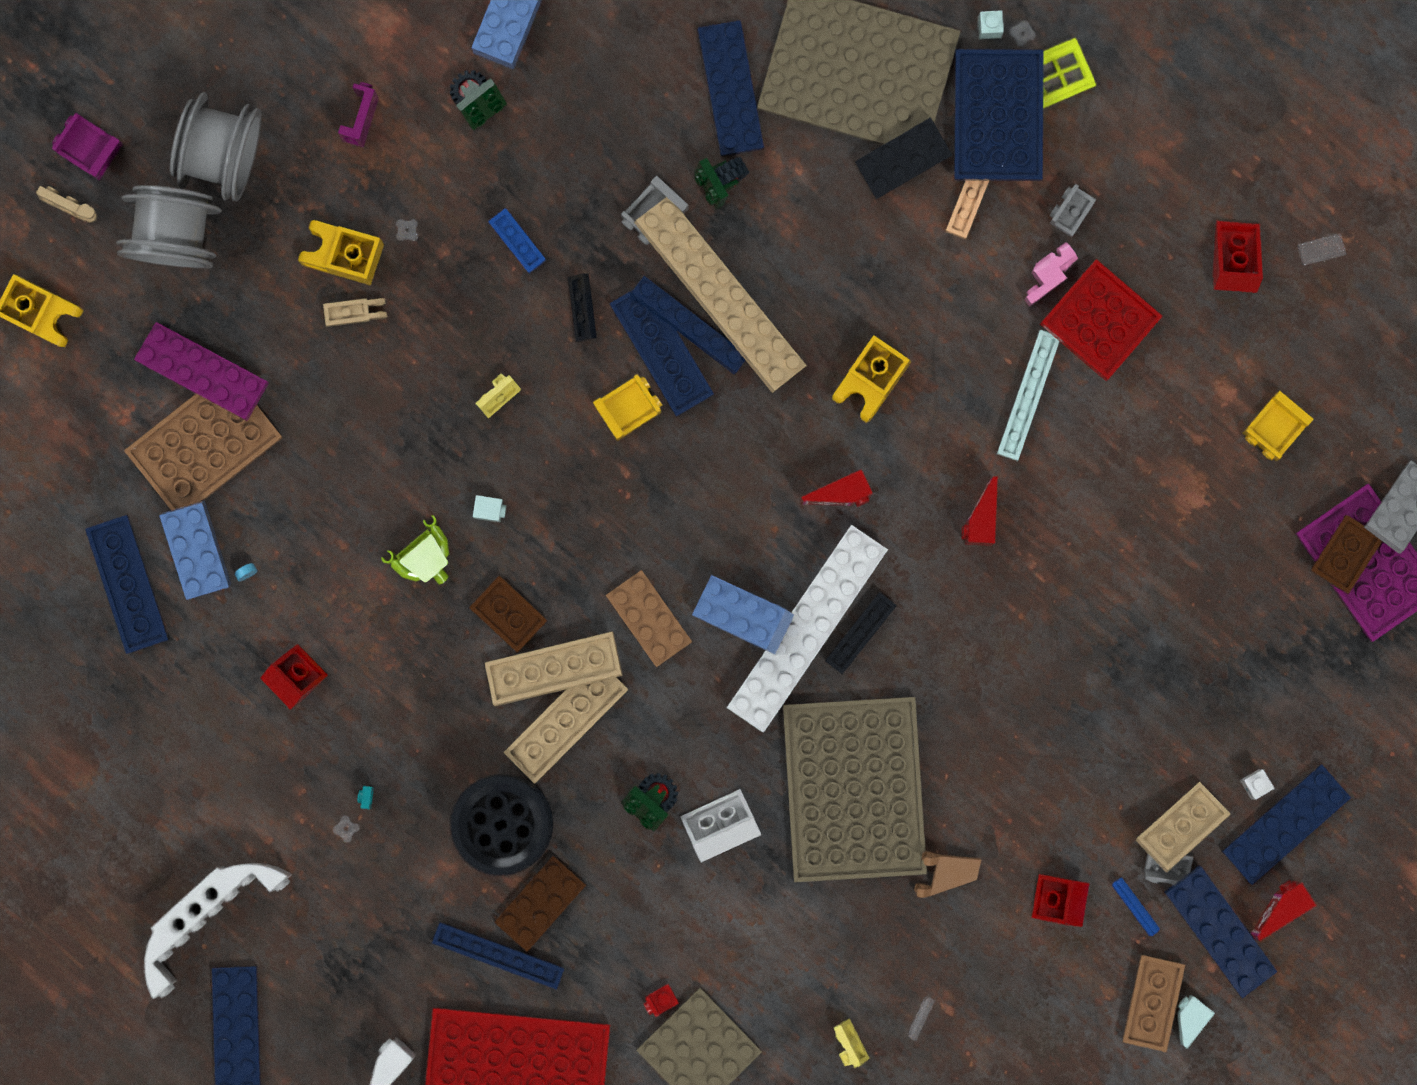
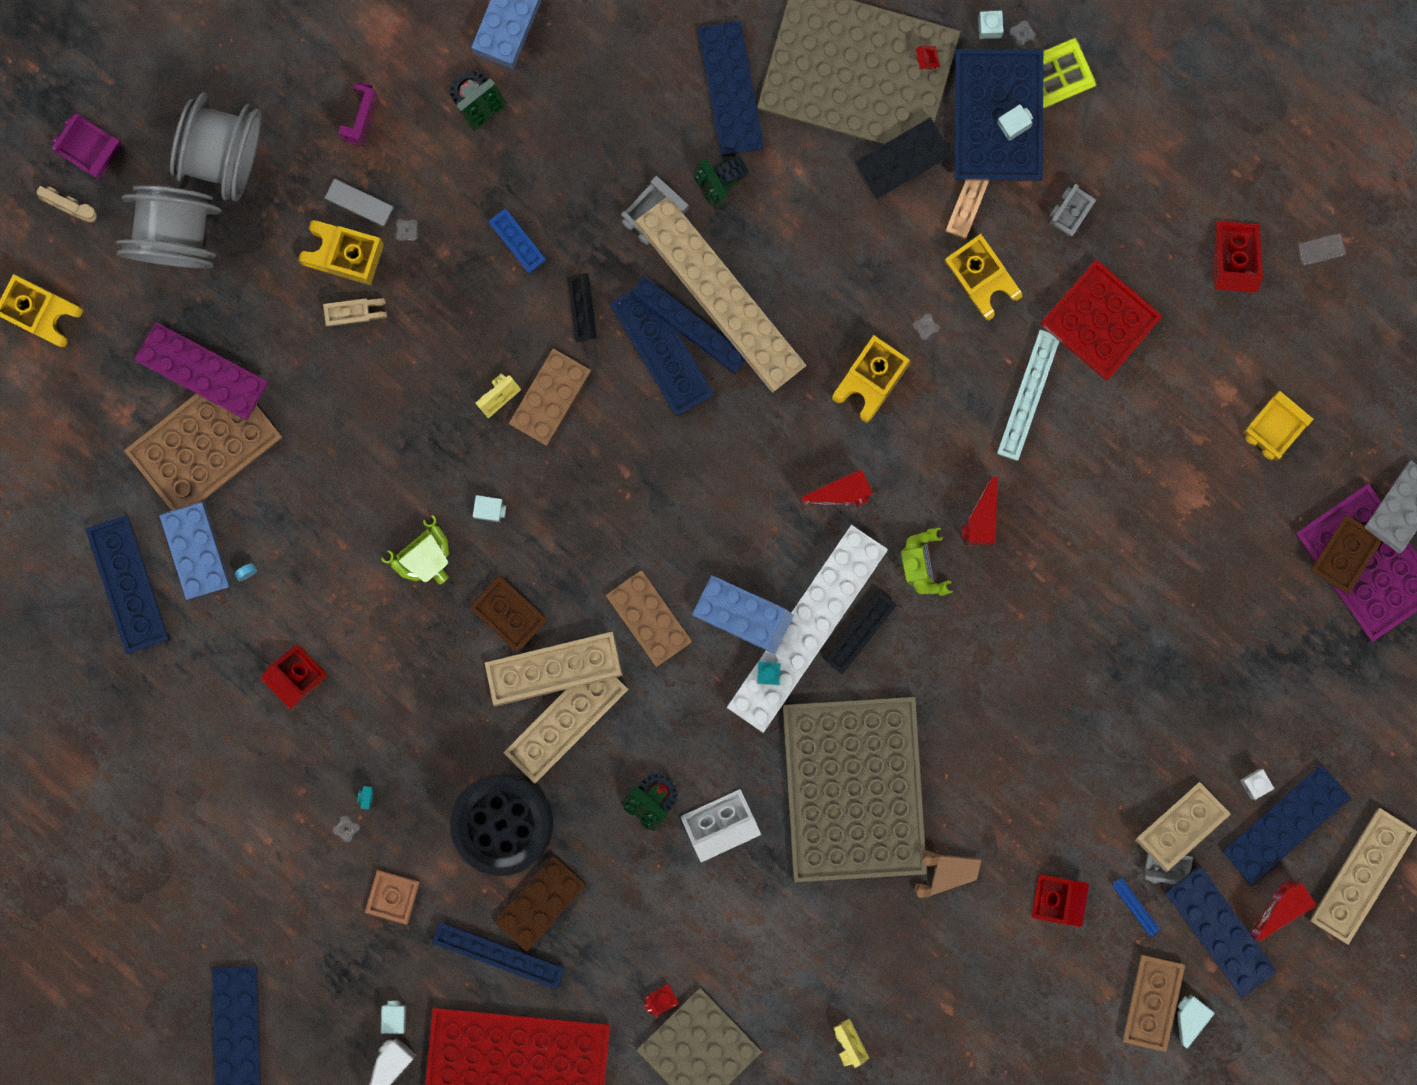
white slope [145,863,292,999] -> none
yellow panel [593,374,662,441] -> none
clear tile [907,996,935,1041] -> none
bright pink plate [1025,242,1078,307] -> none
none -> light grey tile [325,179,394,227]
none -> nougat tile [365,870,420,925]
none -> light aqua brick [381,1000,406,1034]
none -> medium nougat plate [509,349,591,446]
none -> teal plate [757,662,781,685]
none -> lime torso [901,528,953,596]
none -> clear plate [913,314,939,340]
none -> red plate [915,46,940,70]
none -> yellow brick [944,234,1022,321]
none -> light aqua brick [997,105,1033,141]
none -> tan plate [1309,808,1417,945]

